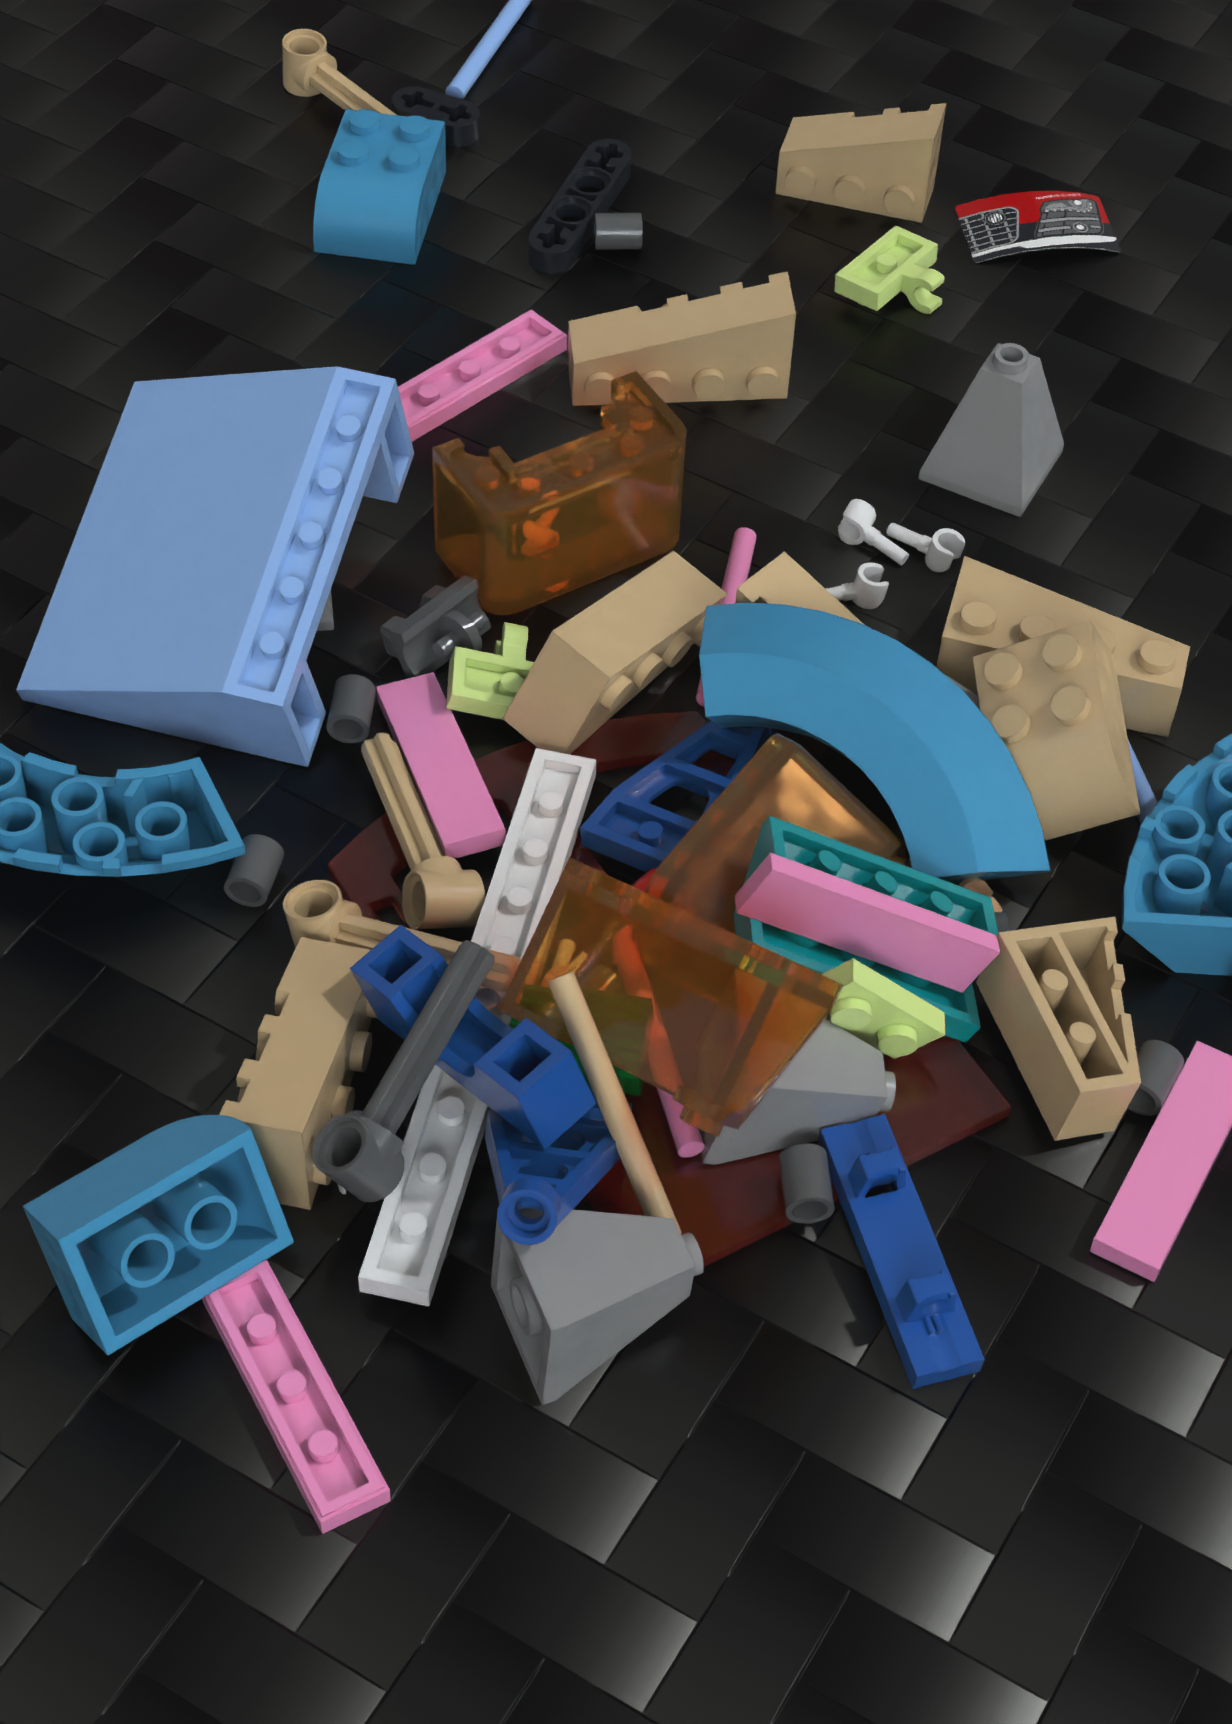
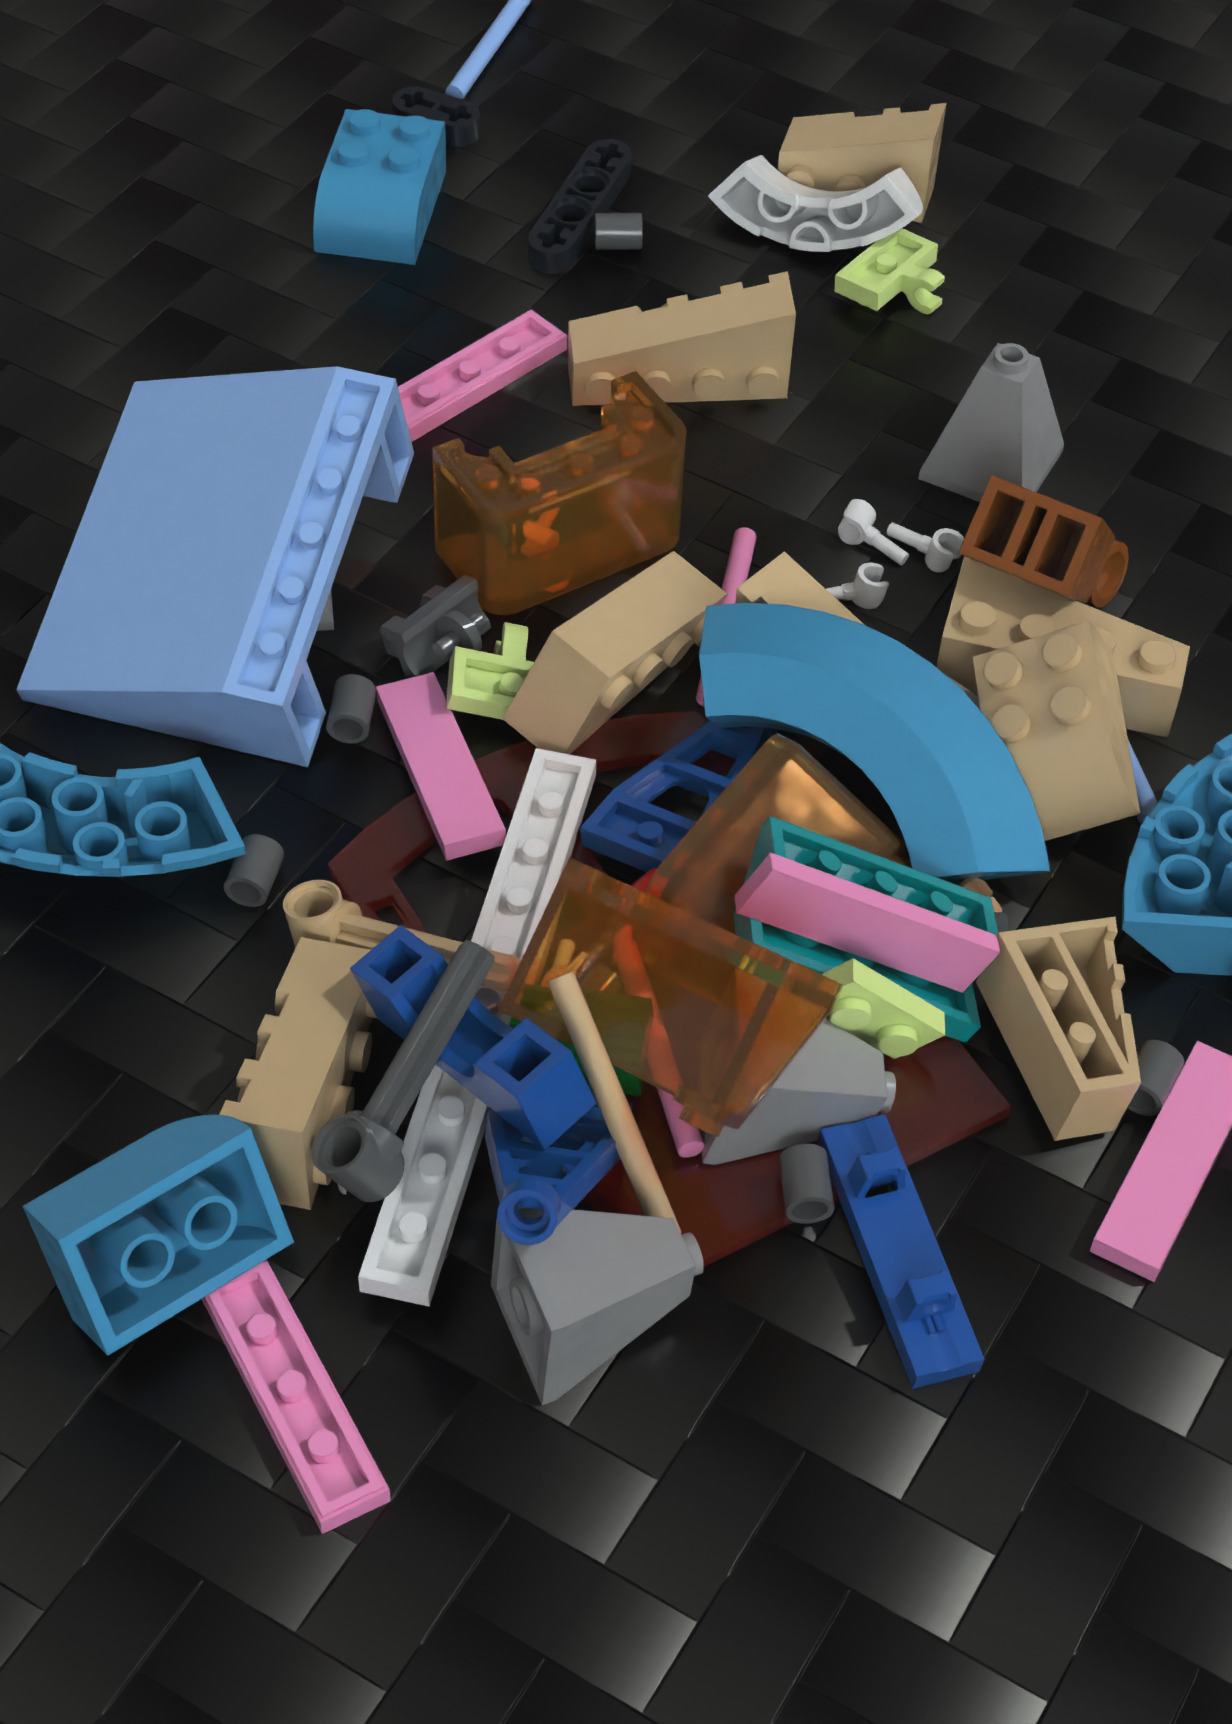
tan axle [282,29,396,115] -> none
tan axle [361,732,485,930] -> none
sticker [955,191,1121,263] -> none
none -> white brick [708,155,923,252]
none -> dark orange piece [958,475,1129,607]

